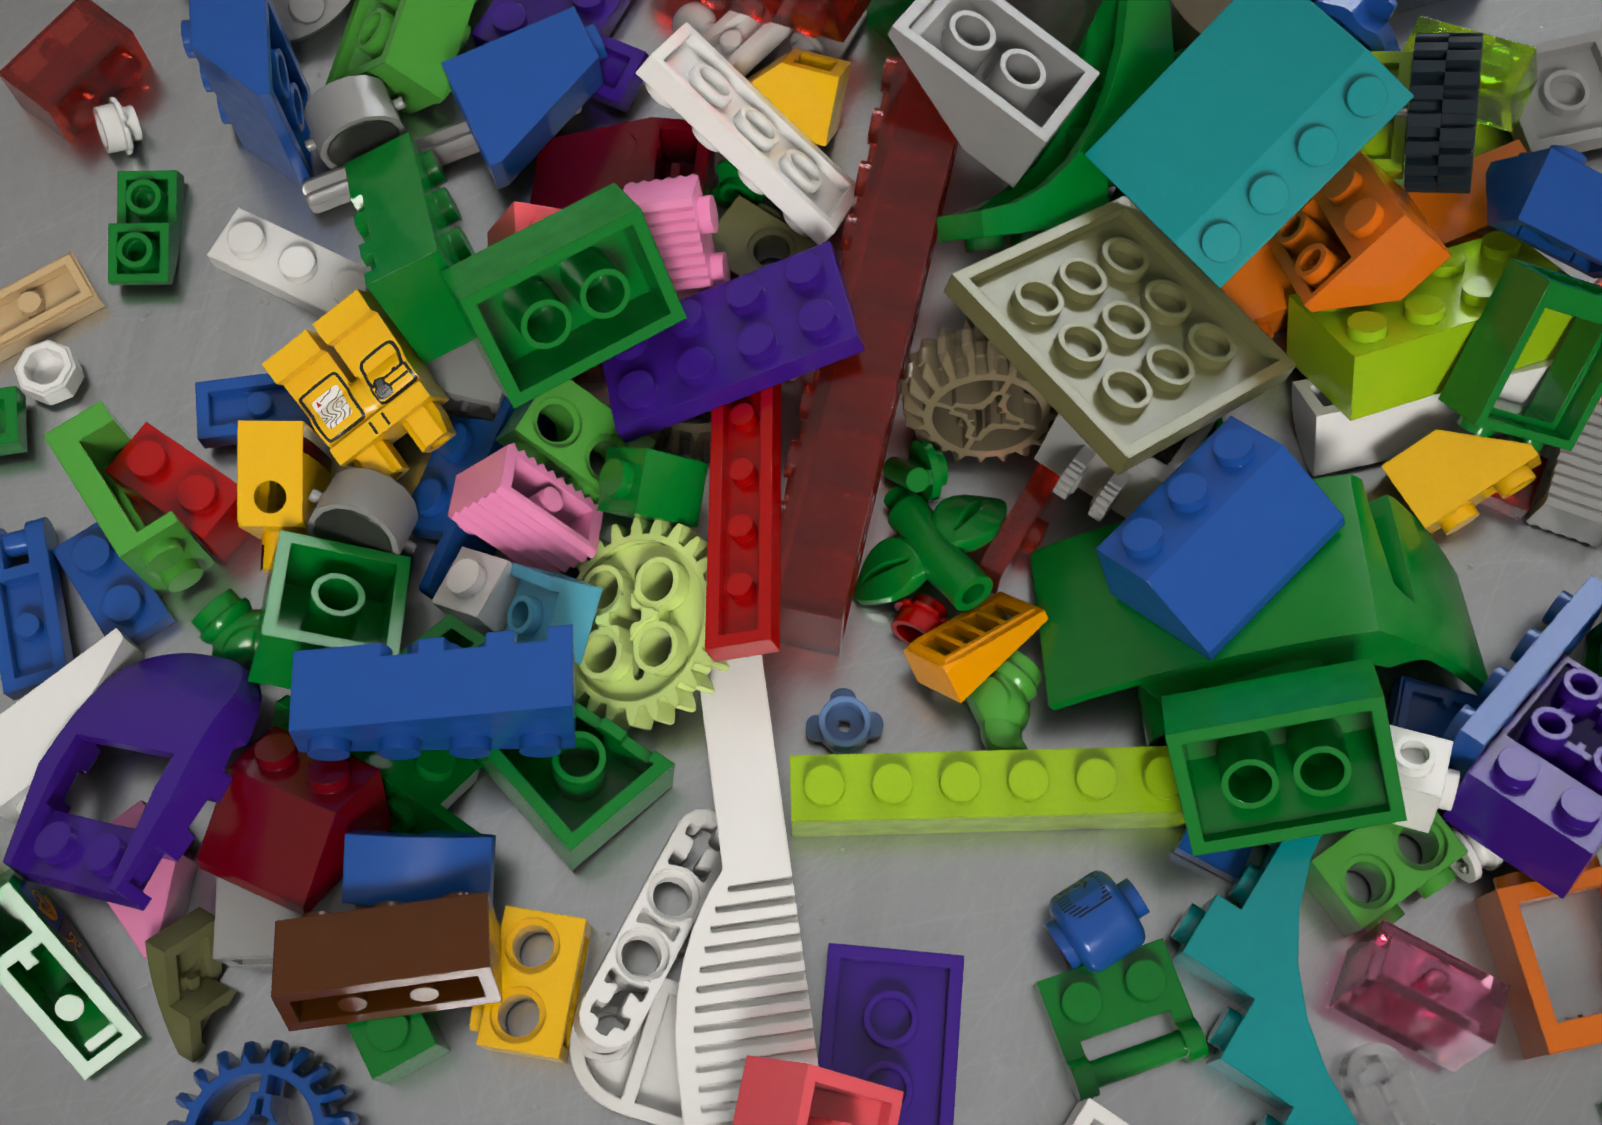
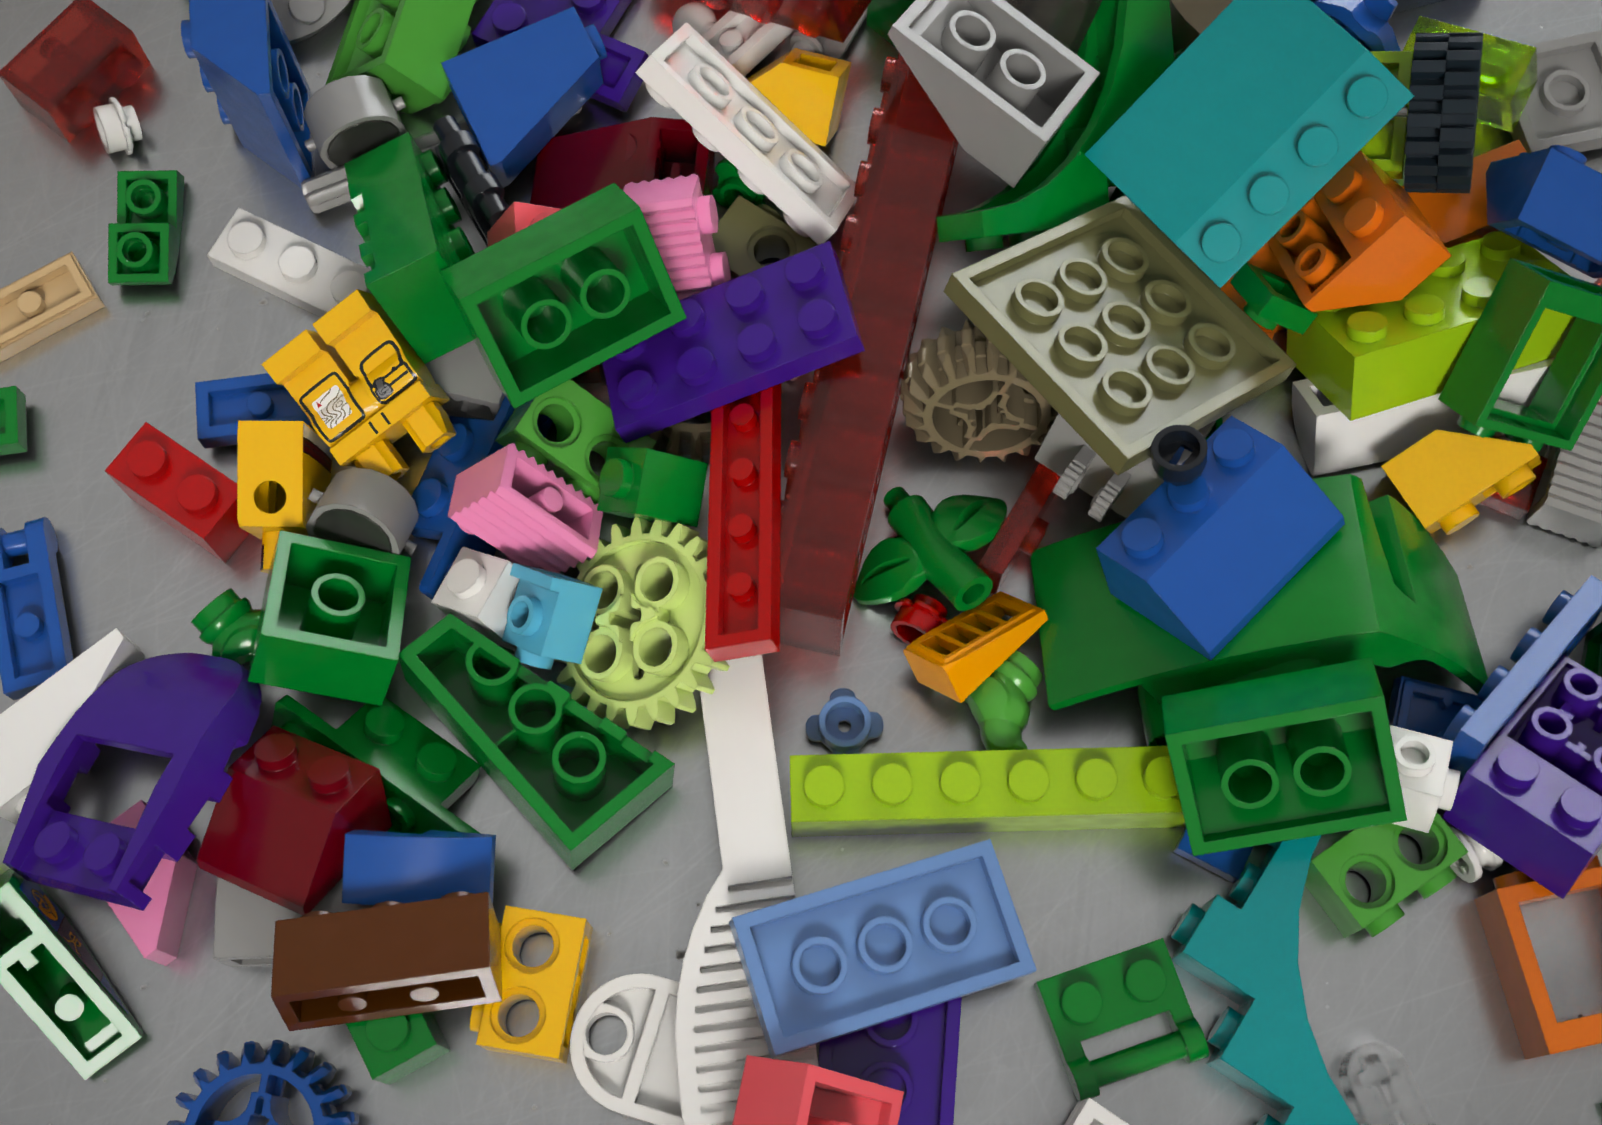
white tile [14,340,84,405] -> none
bright green window [43,400,216,597] -> none
blue plate [52,522,177,646] -> none
olive slope [145,907,237,1063] -> none
blue wedge [288,624,576,761] -> none
white beam [574,809,722,1053] -> none
green plate [883,439,948,502] -> none
blue head [1044,870,1150,973] -> none
clear pink brick [1329,919,1510,1072] -> none
none -> black plate [433,115,509,247]
none -> medium blue plate [729,839,1037,1059]
none -> black hinge [1151,425,1208,486]
none -> green plate [1230,262,1318,335]

